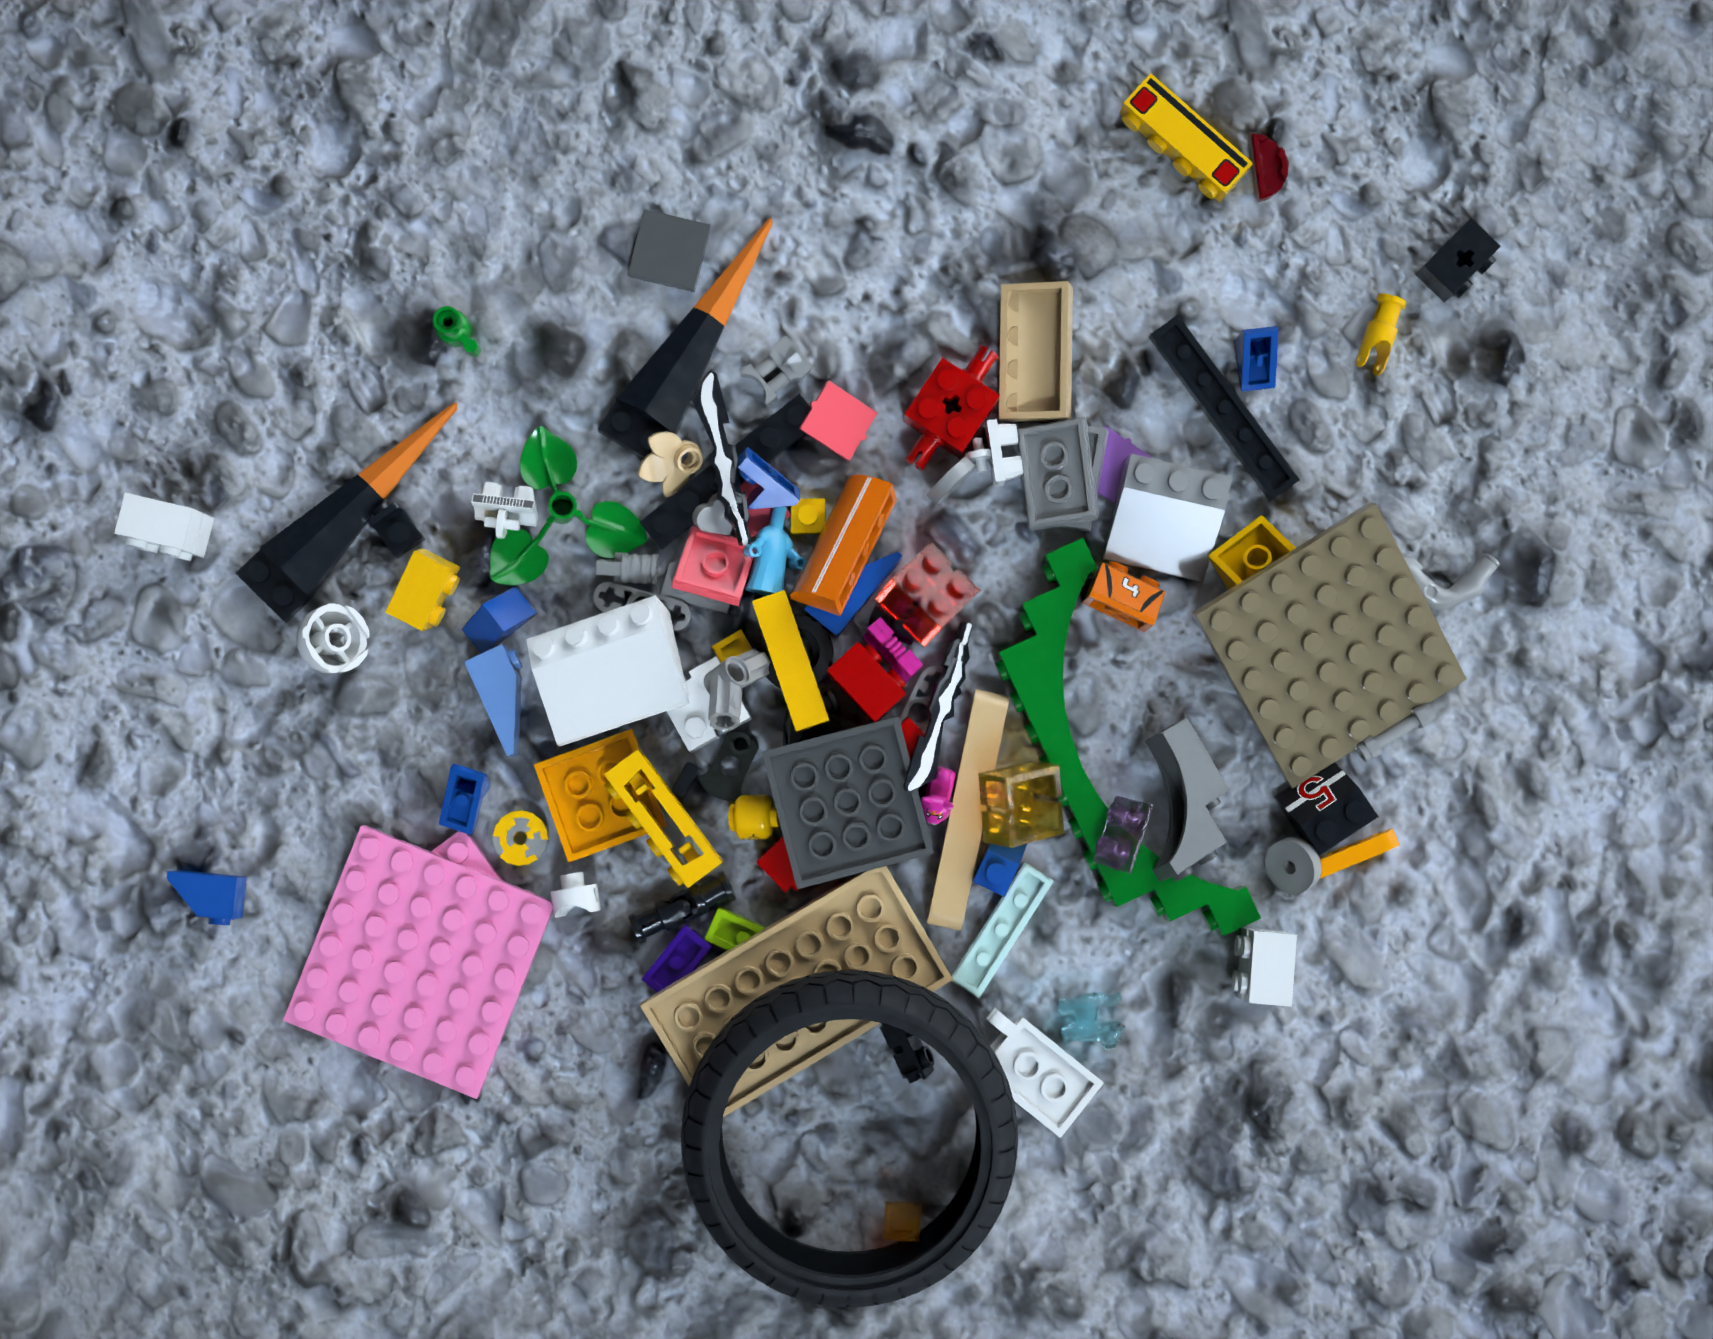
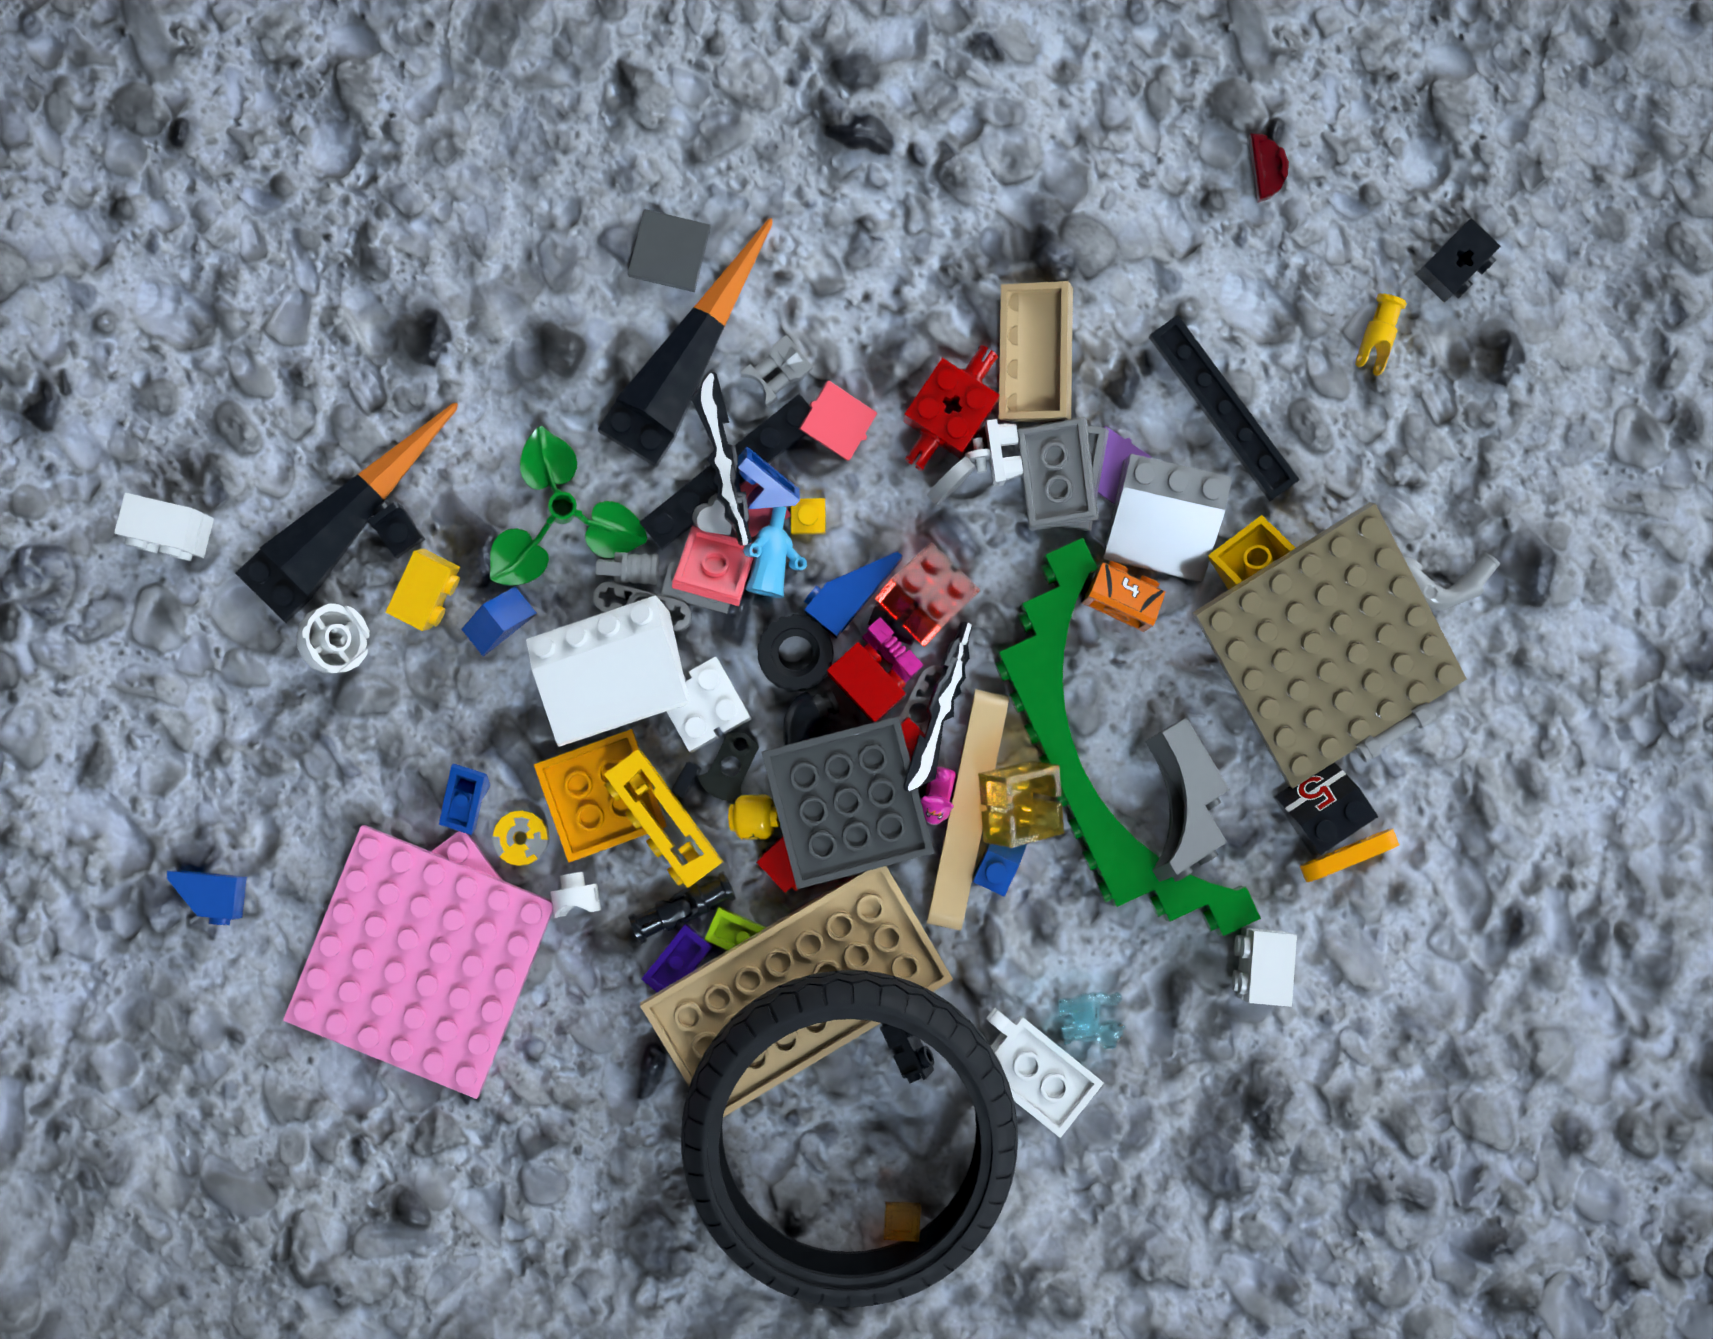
green piece [433,306,481,357] -> none
medium blue slope [464,644,523,757] -> none
white hips [471,482,538,539] -> none
tan plate [638,431,703,498] -> none
light grey piece [704,648,770,731] -> none
yellow tile [711,630,752,663] -> none
yellow tile [752,590,830,733] -> none
orange brick [790,474,897,616] -> none
light aqua tile [951,862,1054,998] -> none
hinge [1093,796,1154,874] -> none
yellow brick [1119,73,1253,203] -> none
blue slope [1234,326,1279,392] -> none
light grey piece [1265,837,1321,894] -> none

